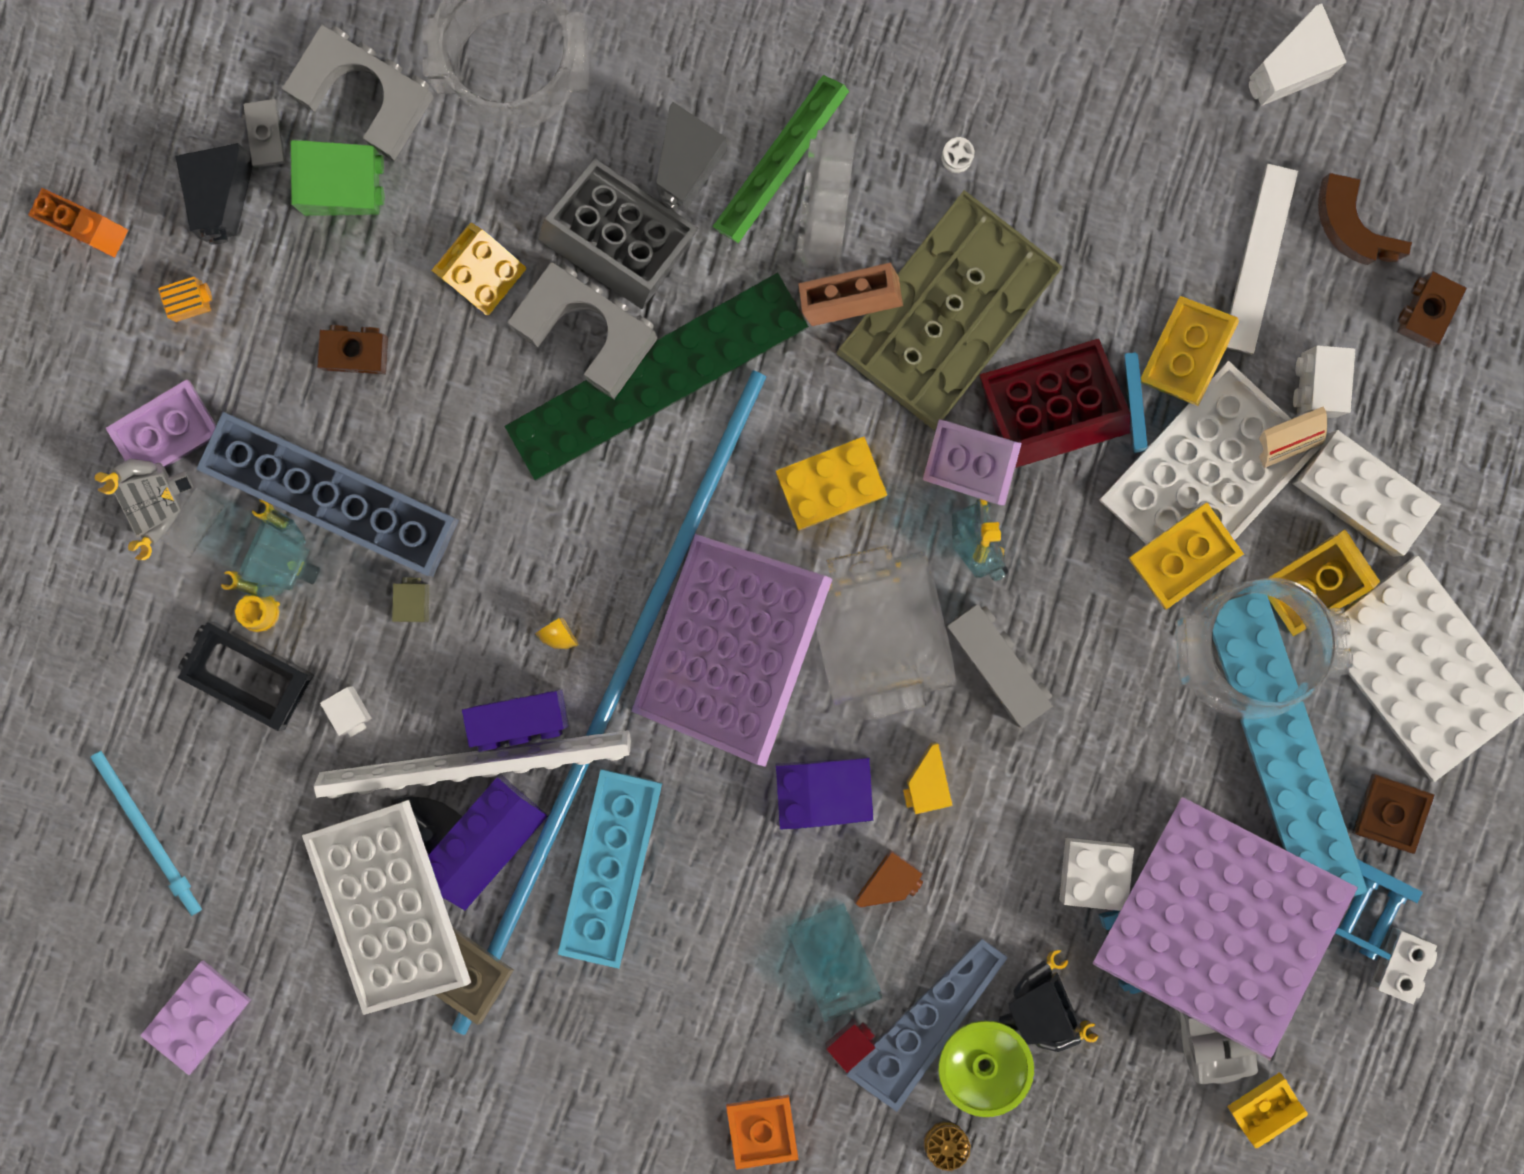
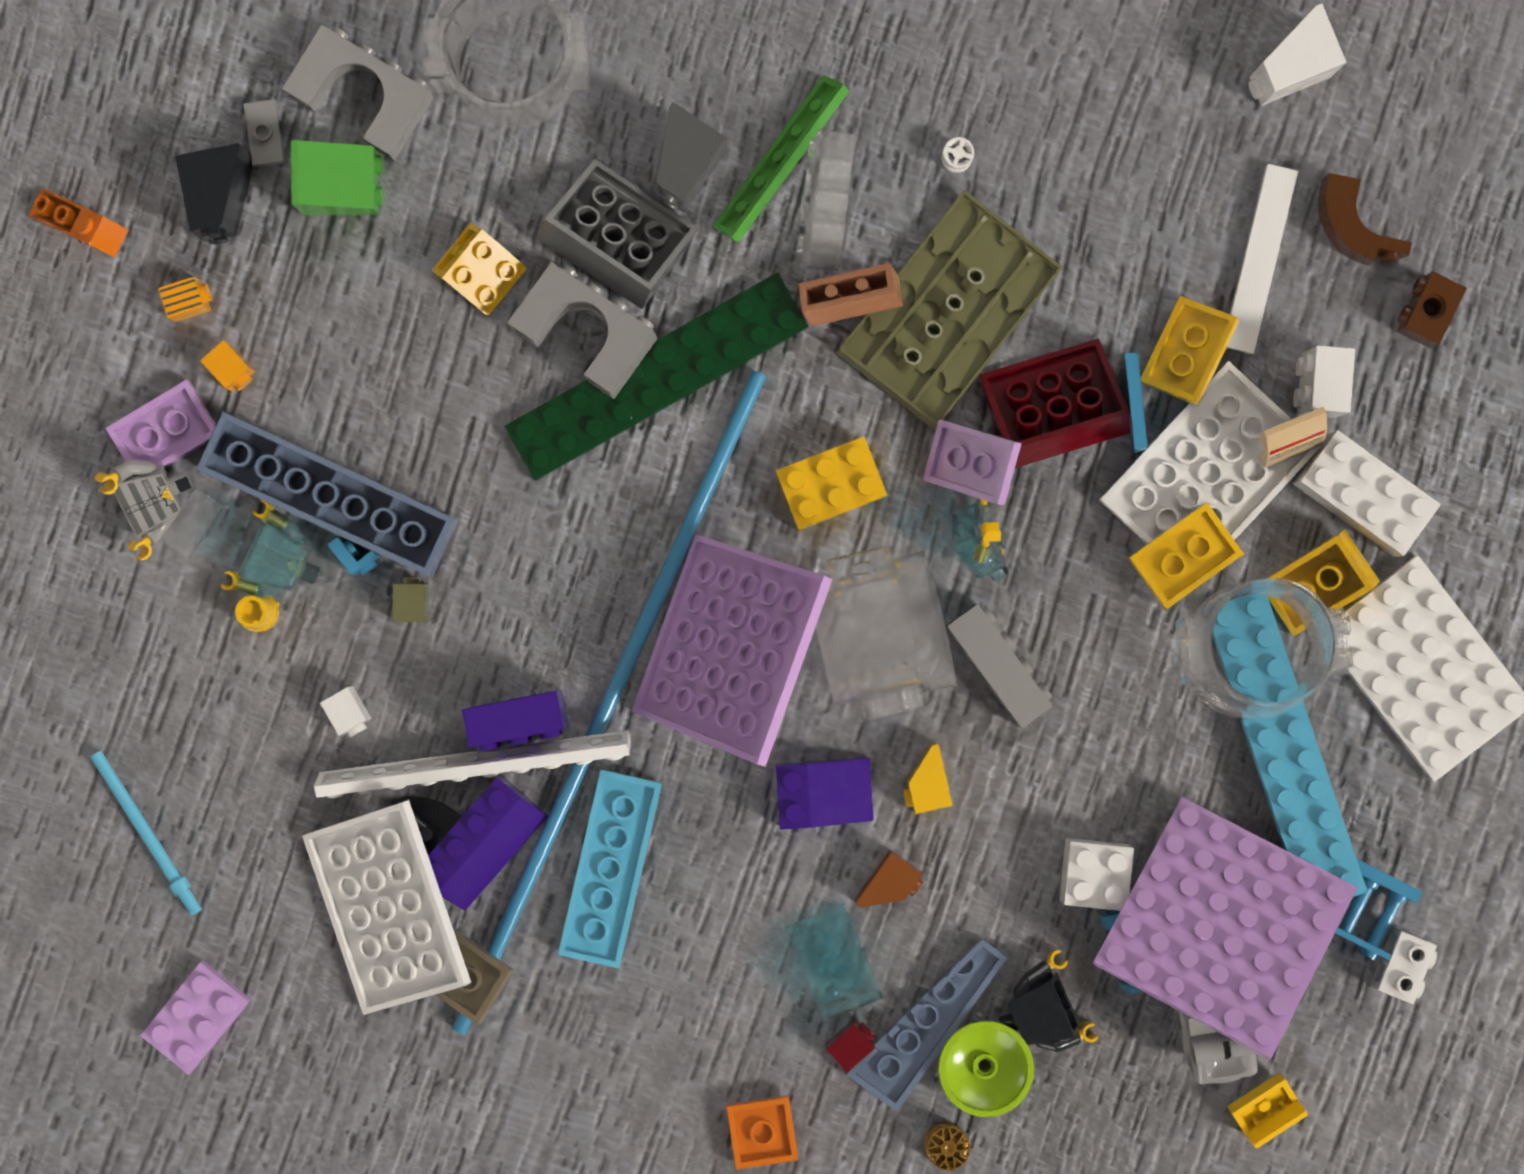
black piece [177,622,314,731] -> none
reddish brown brick [317,325,388,375] -> none
yellow brick [535,618,579,649] -> none
reddish brown plate [1352,774,1435,854] -> none
none -> light orange brick [200,340,256,392]
none -> dark azure bracket [328,537,380,576]

